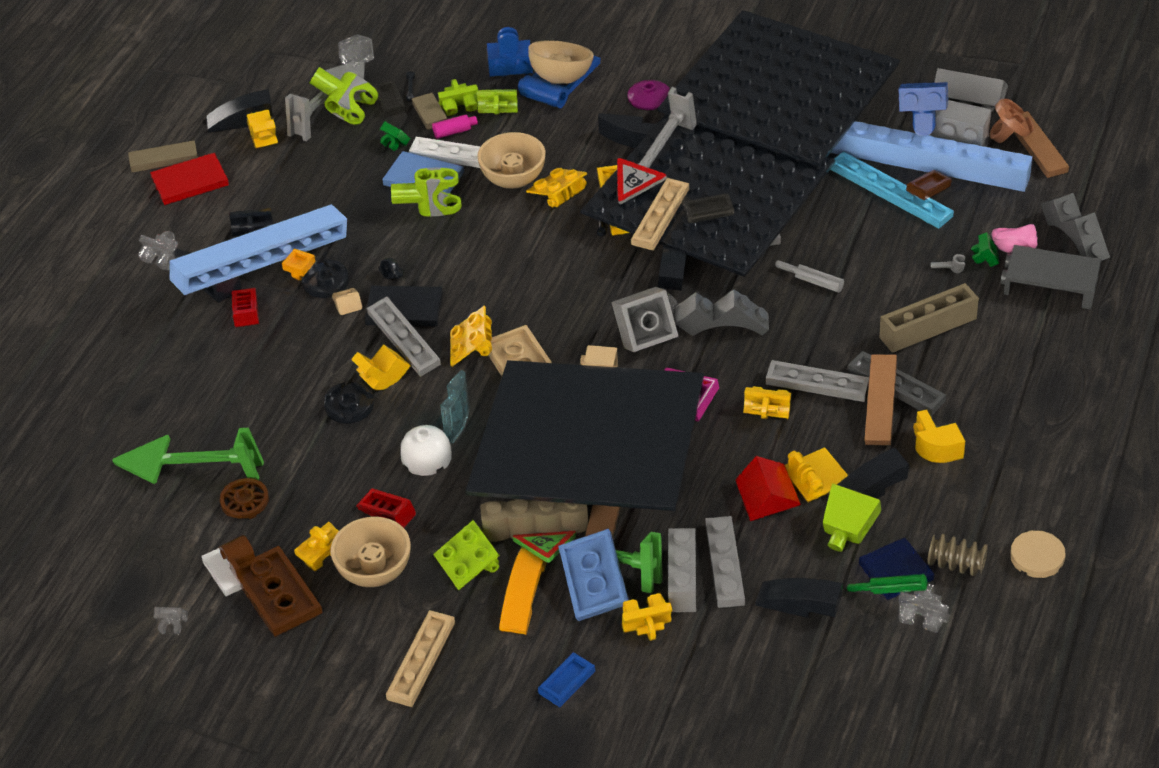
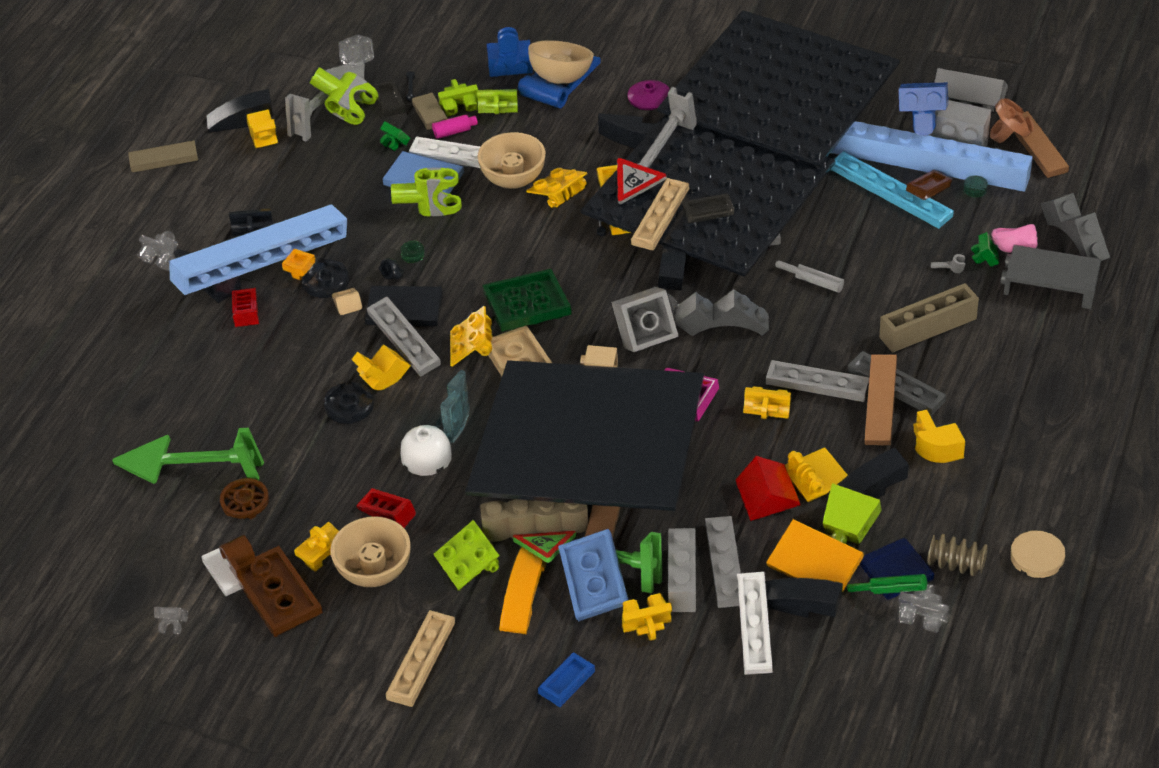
red tile [150,153,229,205] -> none
none -> clear green tile [401,241,425,263]
none -> dark green plate [482,269,572,331]
none -> white tile [737,572,773,675]
none -> light orange tile [766,519,864,592]
none -> tile [964,176,988,197]

